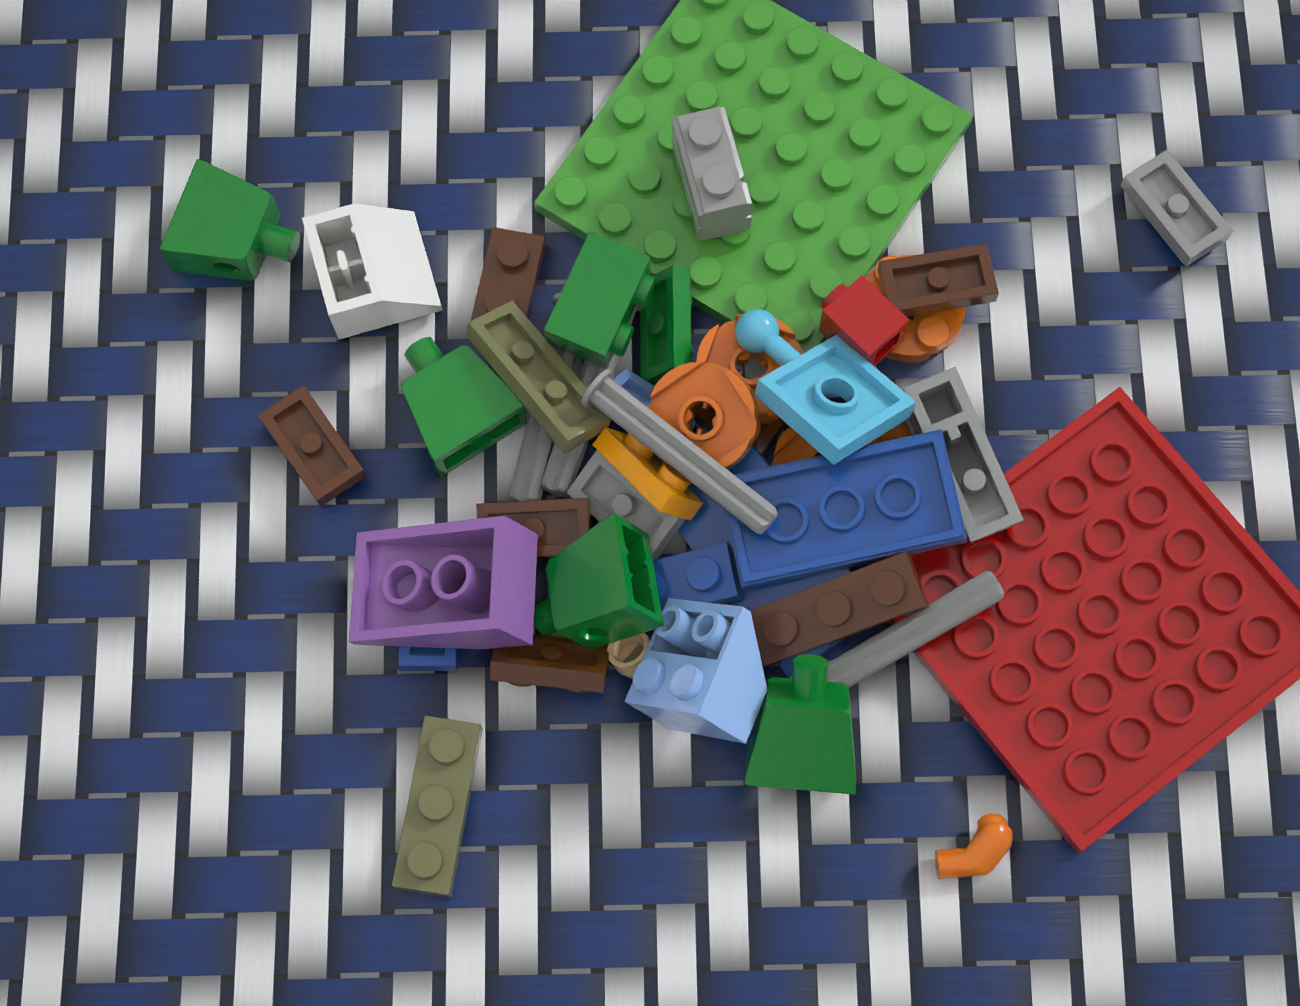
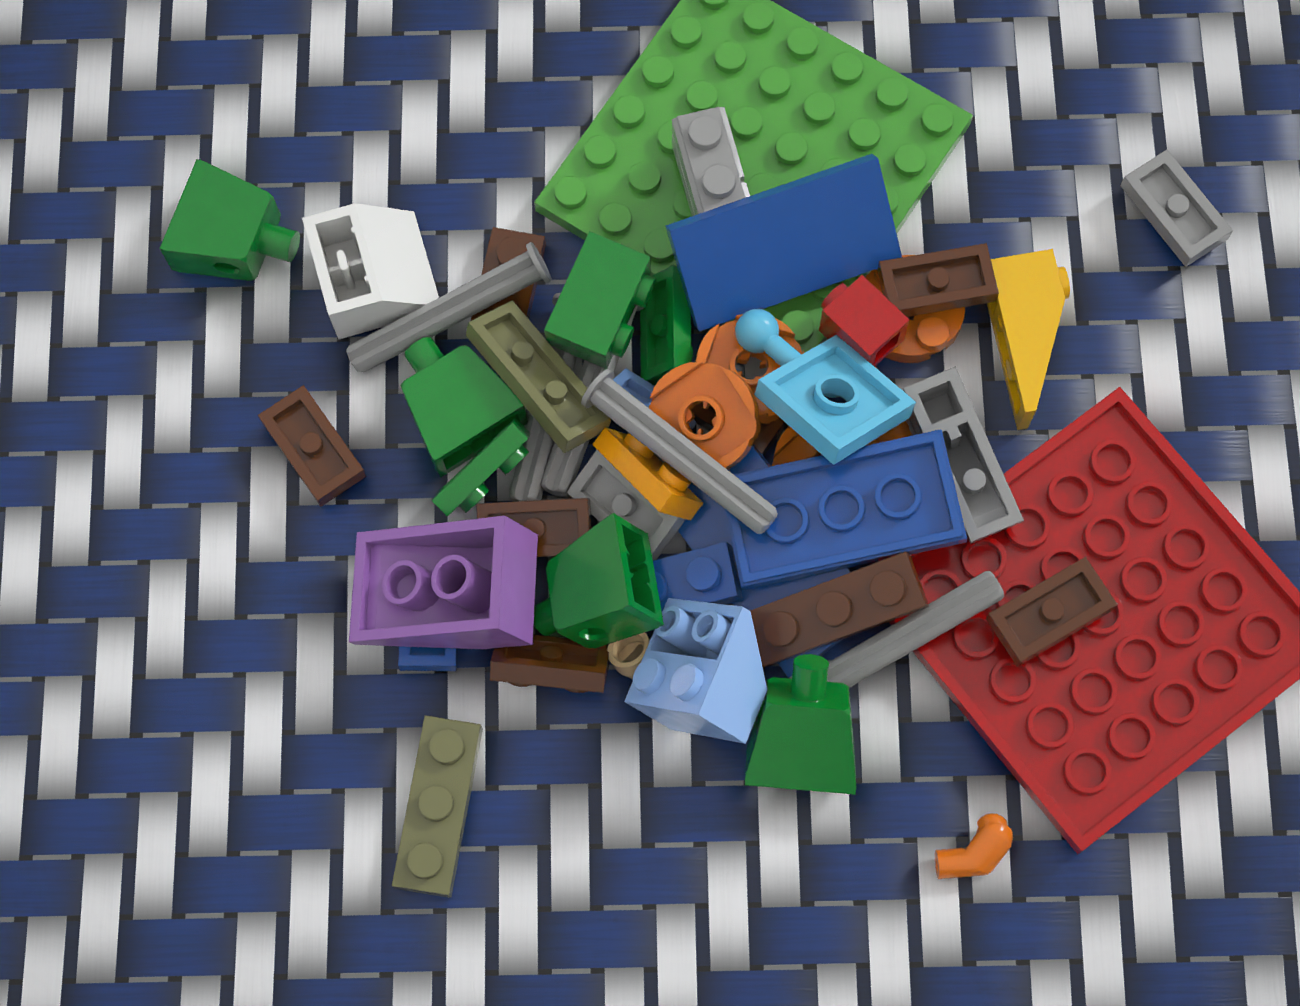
none -> light grey axle [346,242,552,372]
none -> green plate [432,417,531,517]
none -> blue tile [665,154,902,331]
none -> reddish brown plate [986,557,1118,667]
none -> yellow slope [987,249,1070,430]

